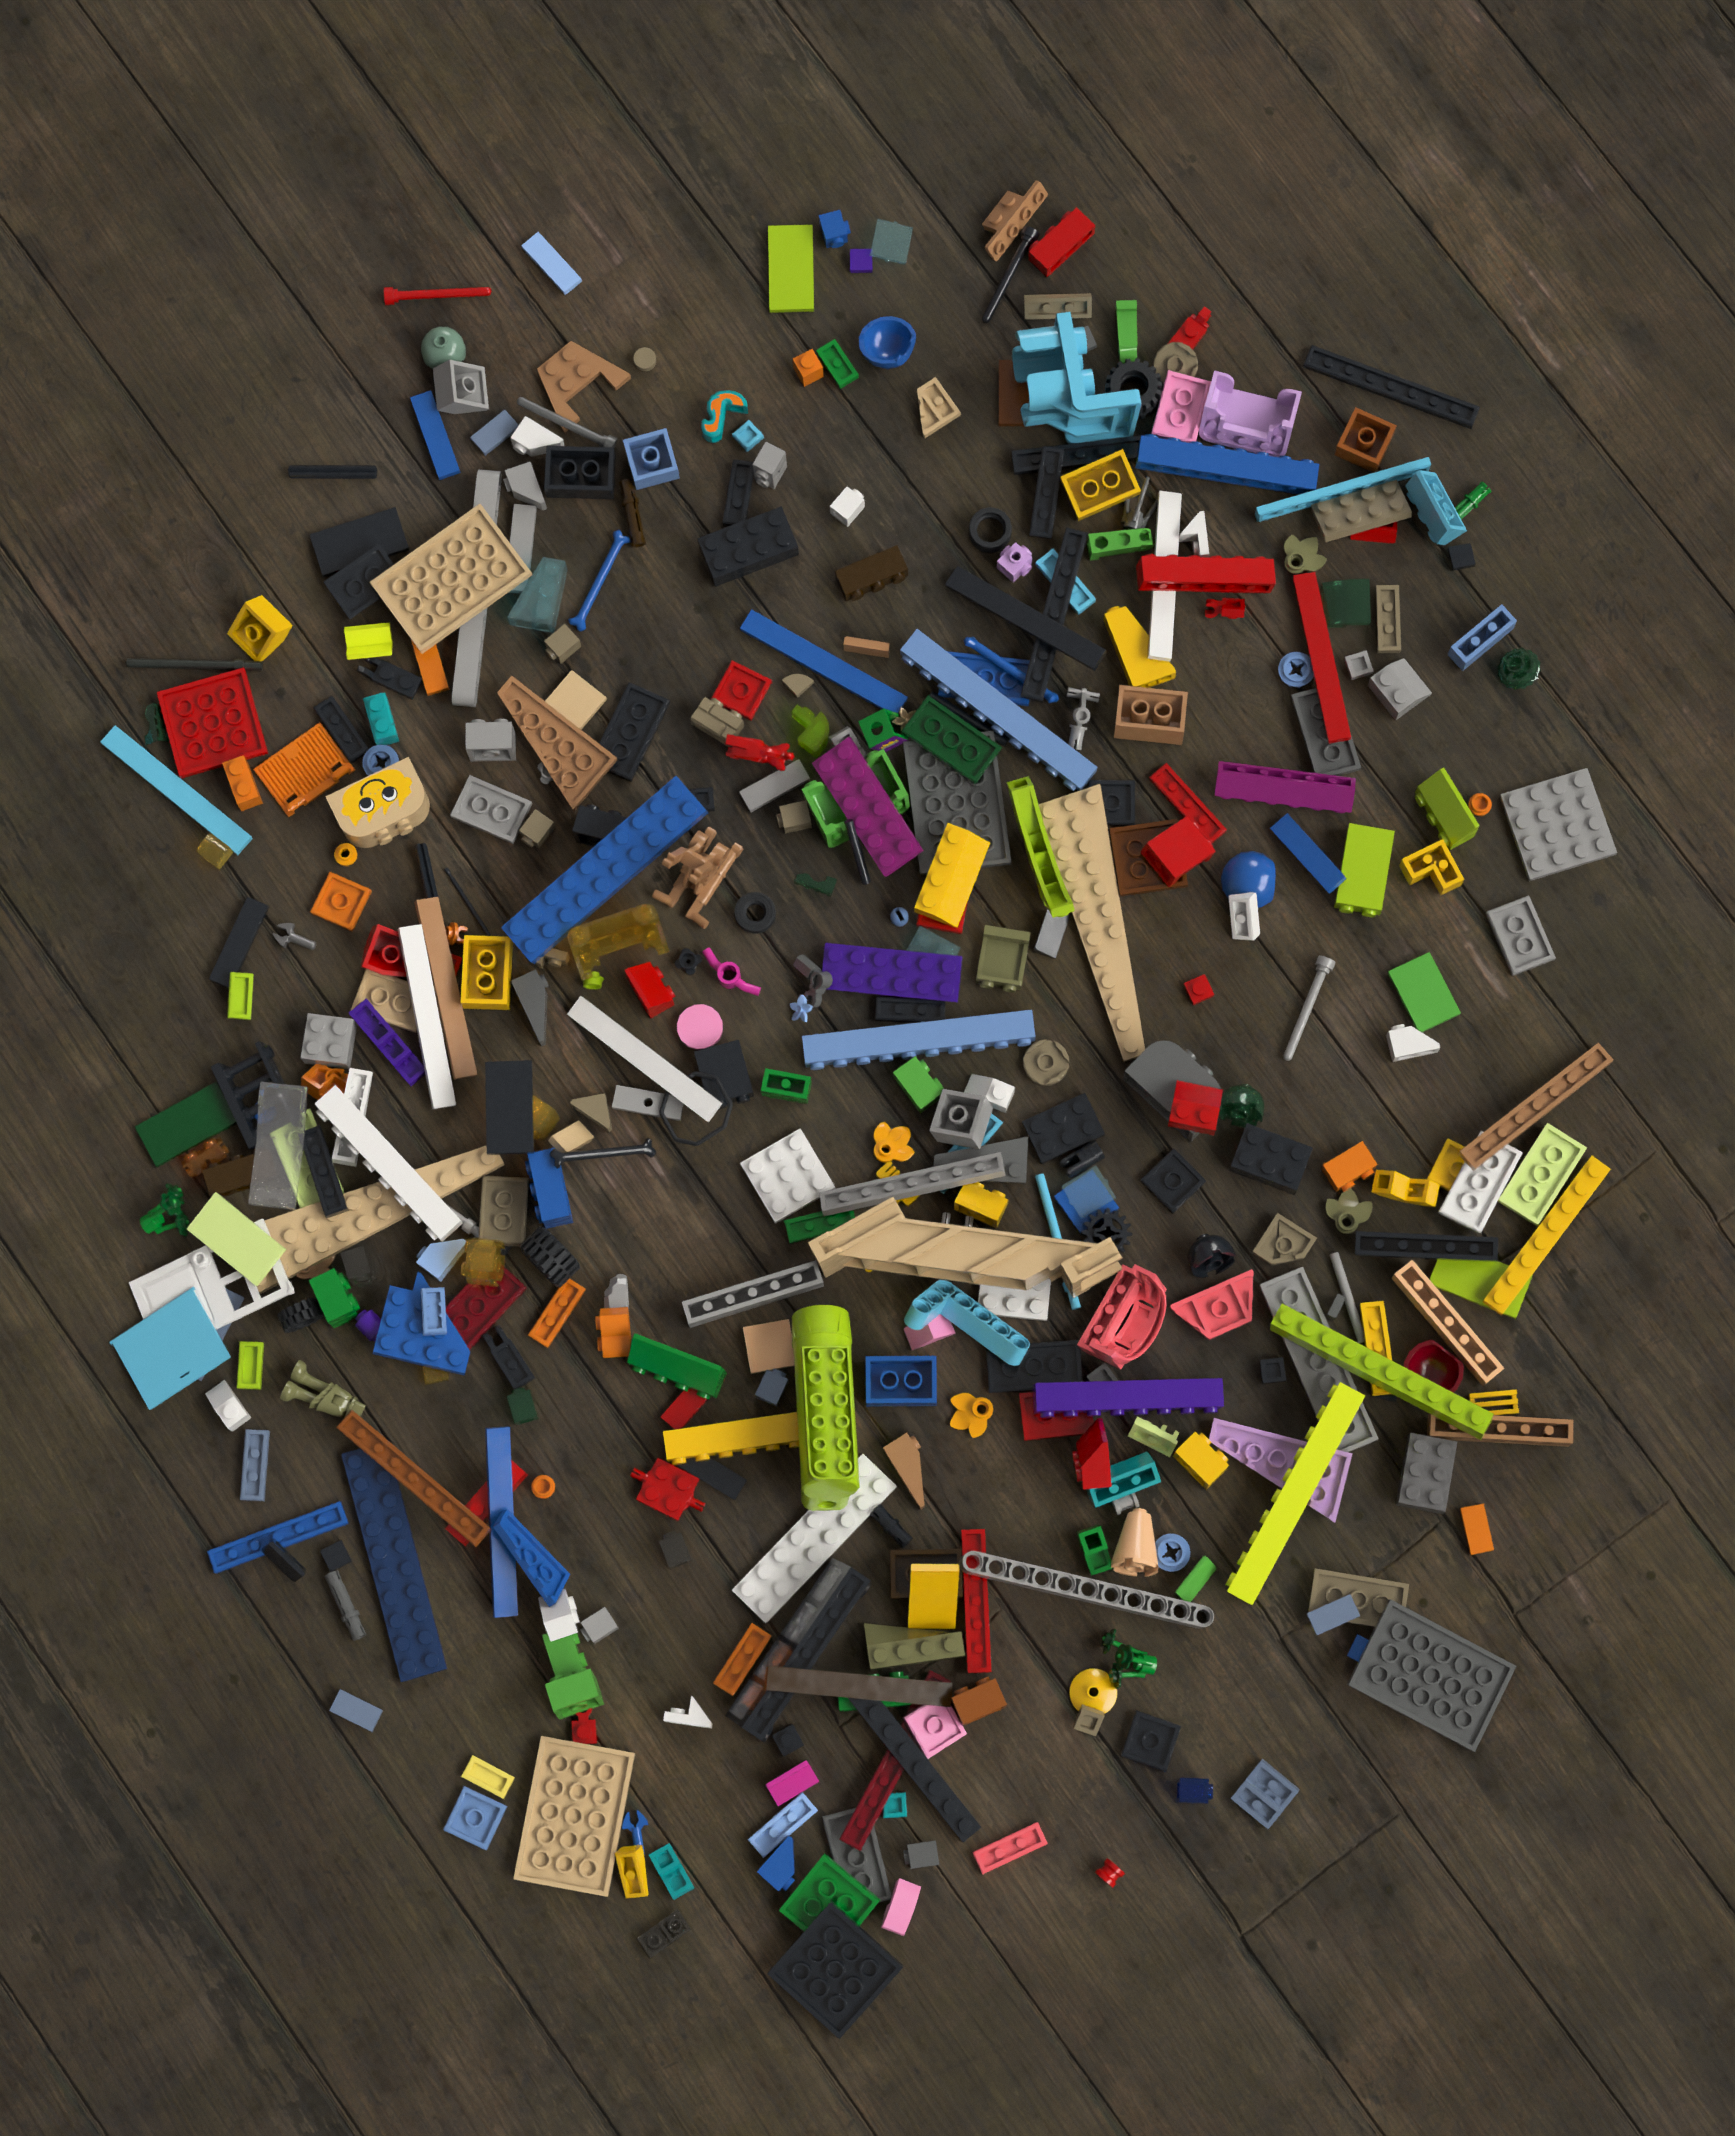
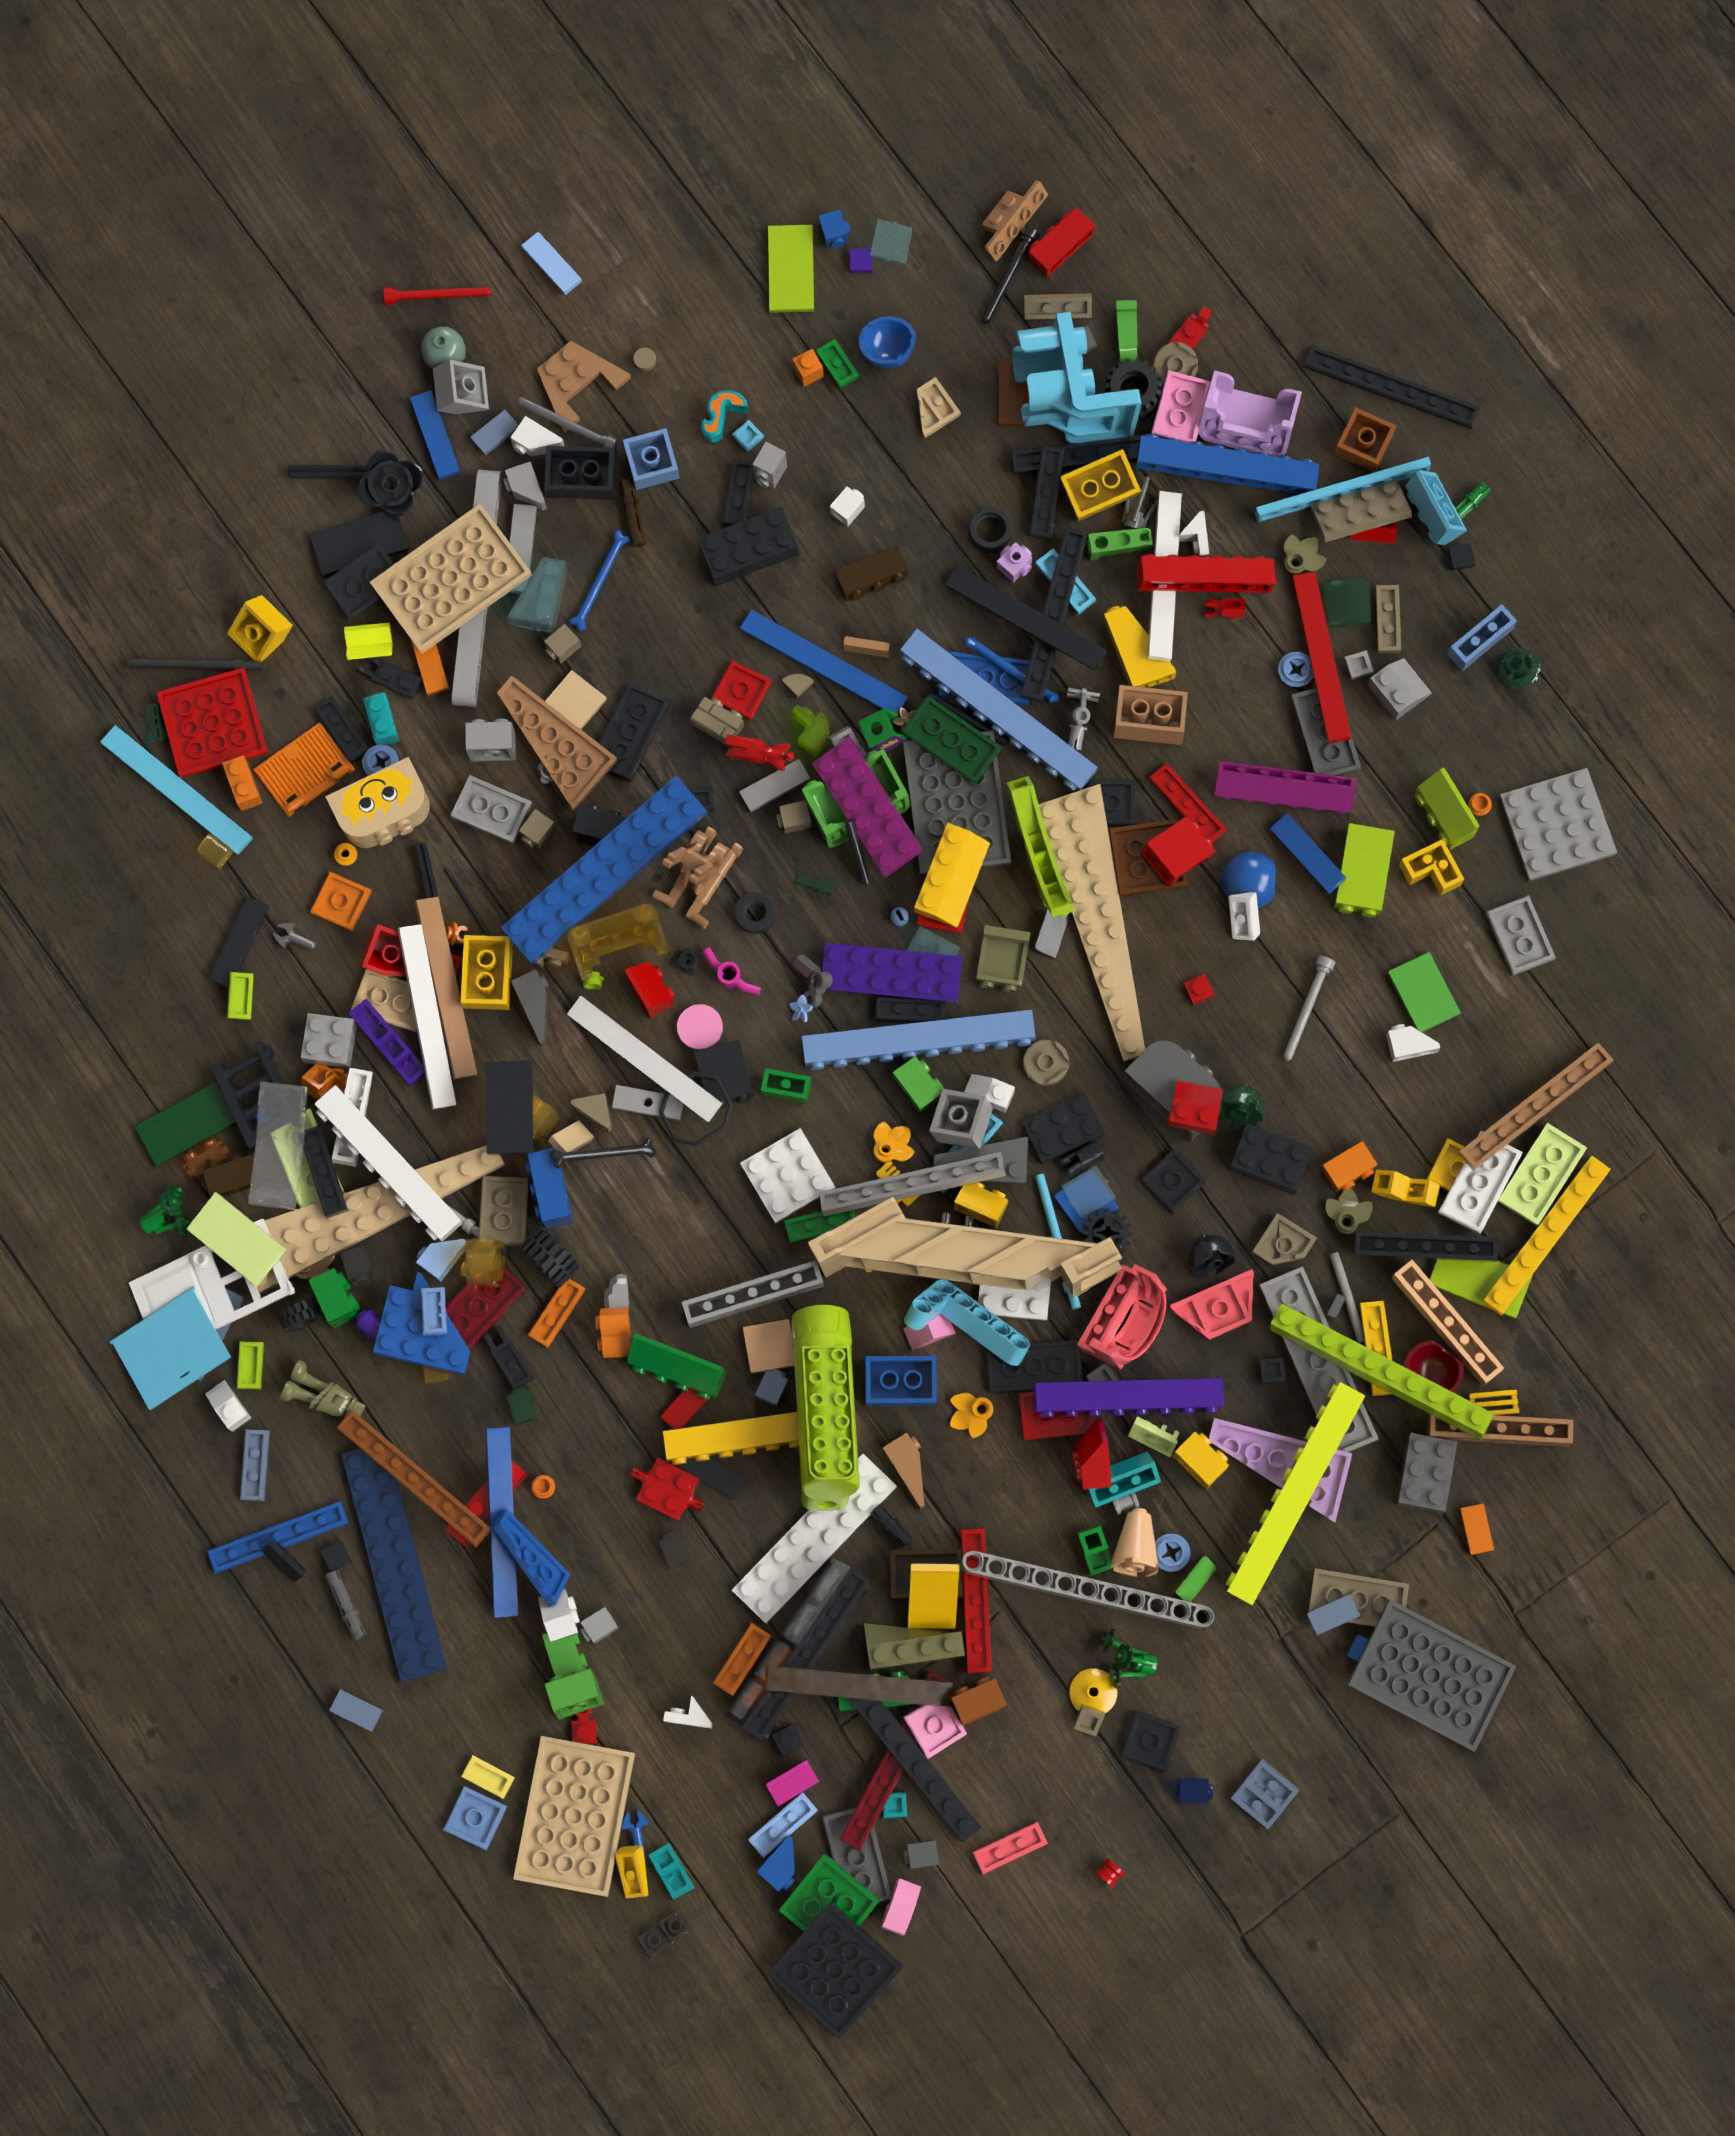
none -> black brick [358,450,423,516]

